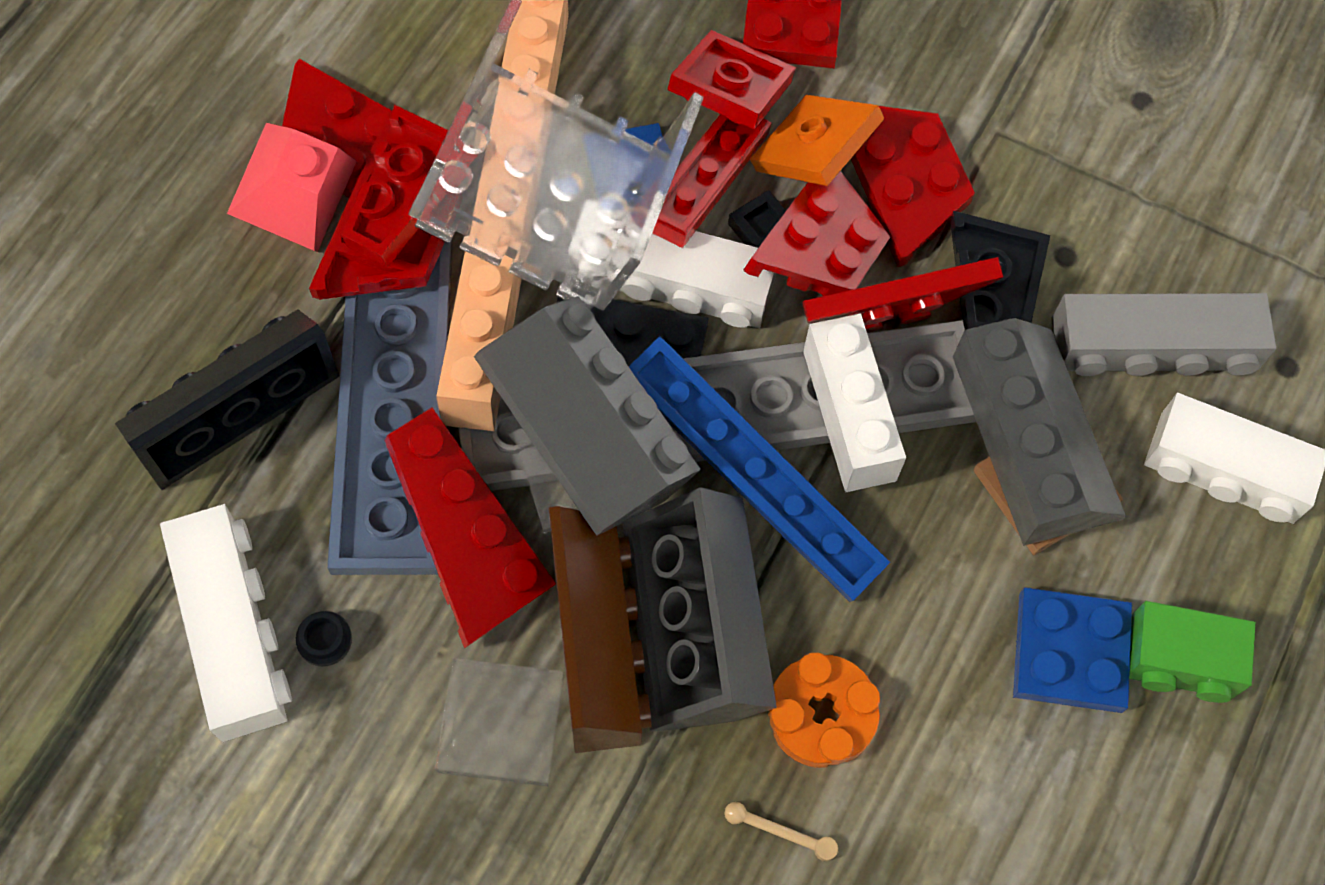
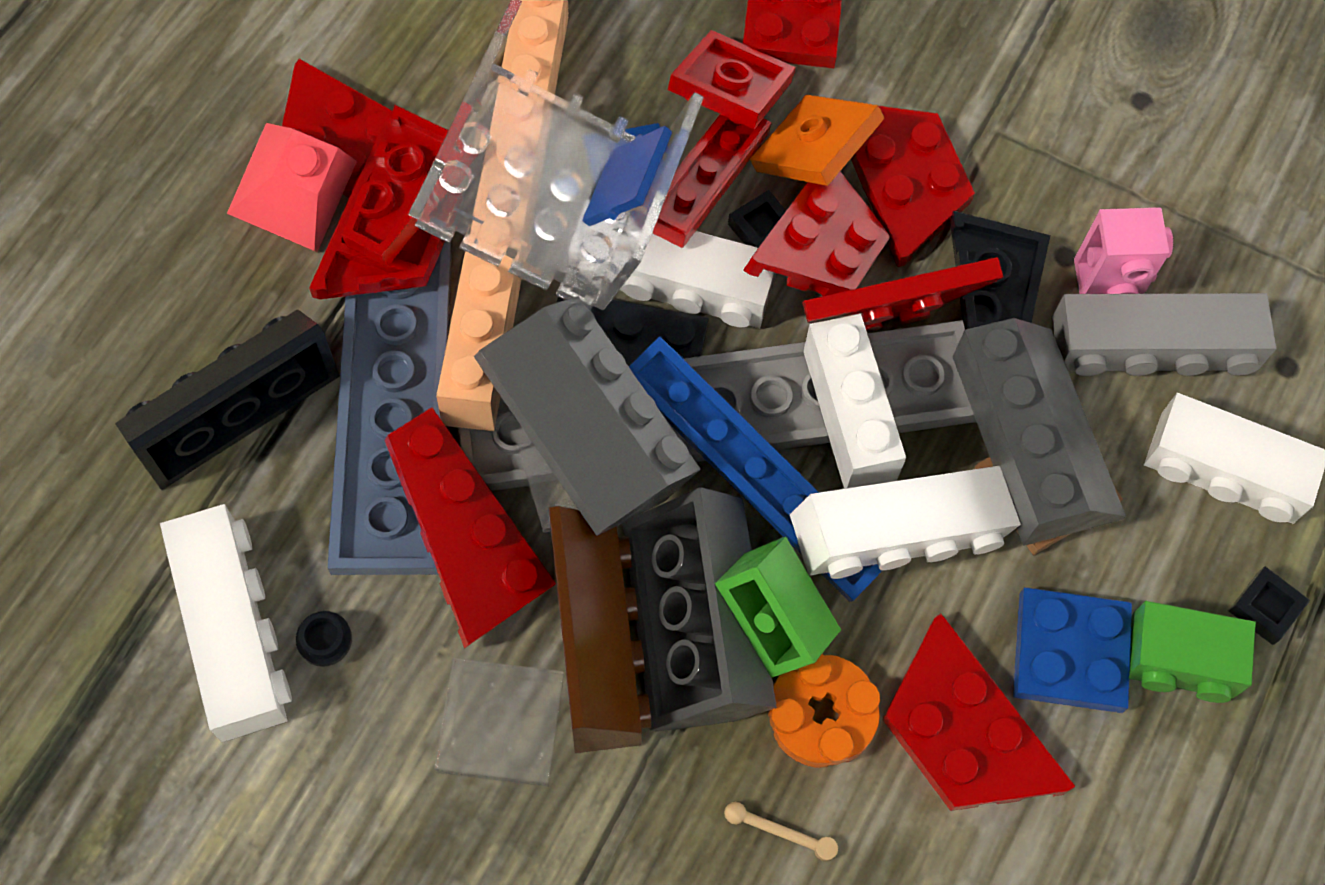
none -> blue piece [582,126,672,227]
none -> bright green brick [715,536,841,678]
none -> white brick [790,466,1021,579]
none -> red wing [882,613,1075,811]
none -> bright pink brick [1074,208,1173,294]
none -> black plate [1228,566,1310,645]

